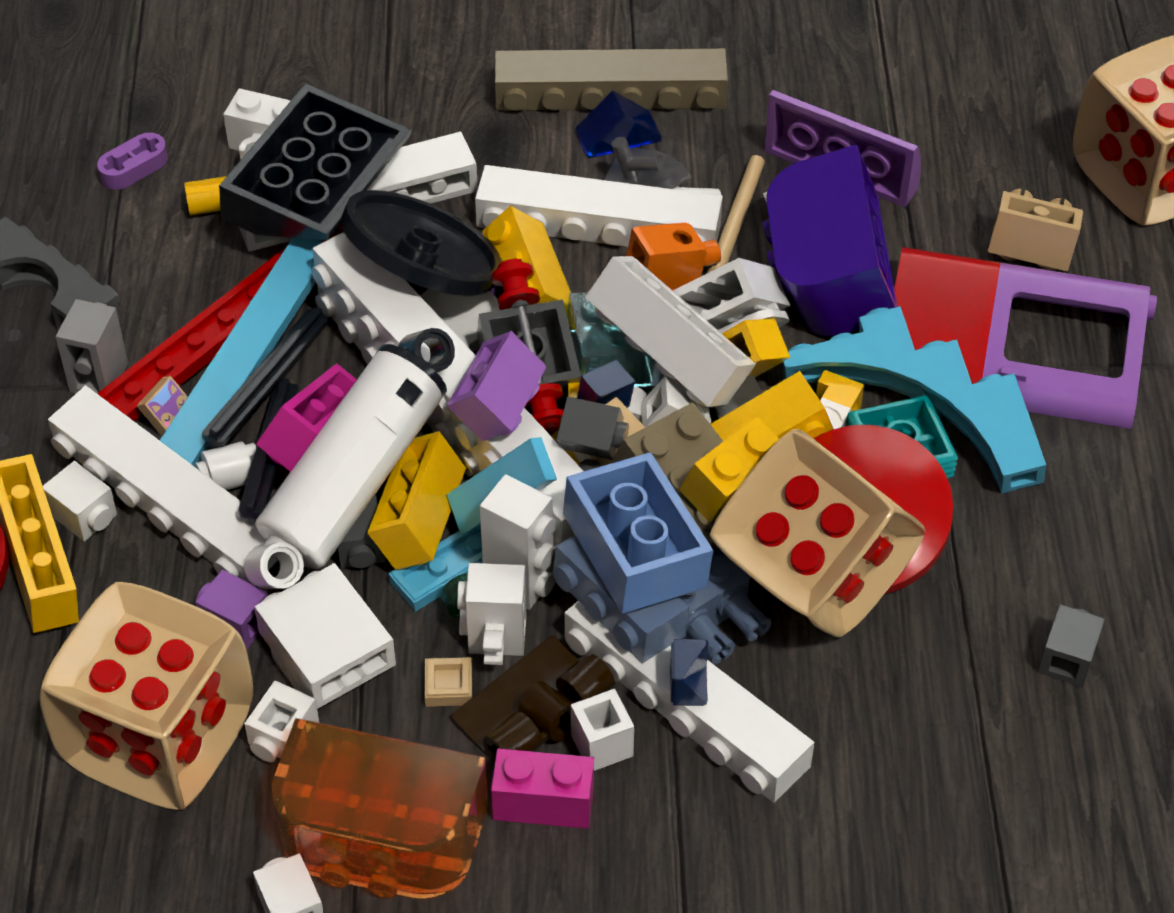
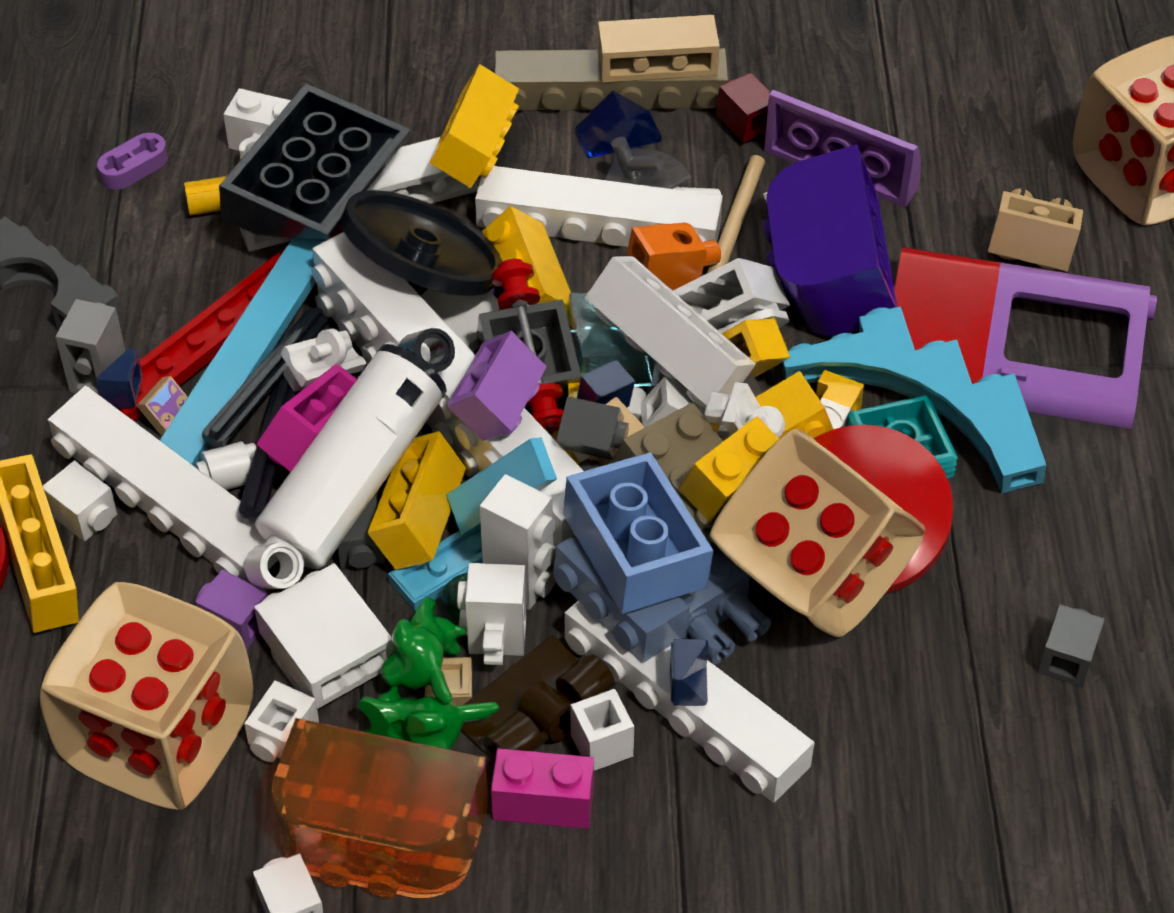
none -> dark blue slope [96,348,143,409]
none -> white hips [280,329,367,392]
none -> green animal [358,686,499,770]
none -> green animal [381,597,466,704]
none -> yellow brick [429,64,519,188]
none -> tan brick [598,15,720,82]
none -> white hips [705,382,785,441]
none -> dark red brick [716,73,771,143]

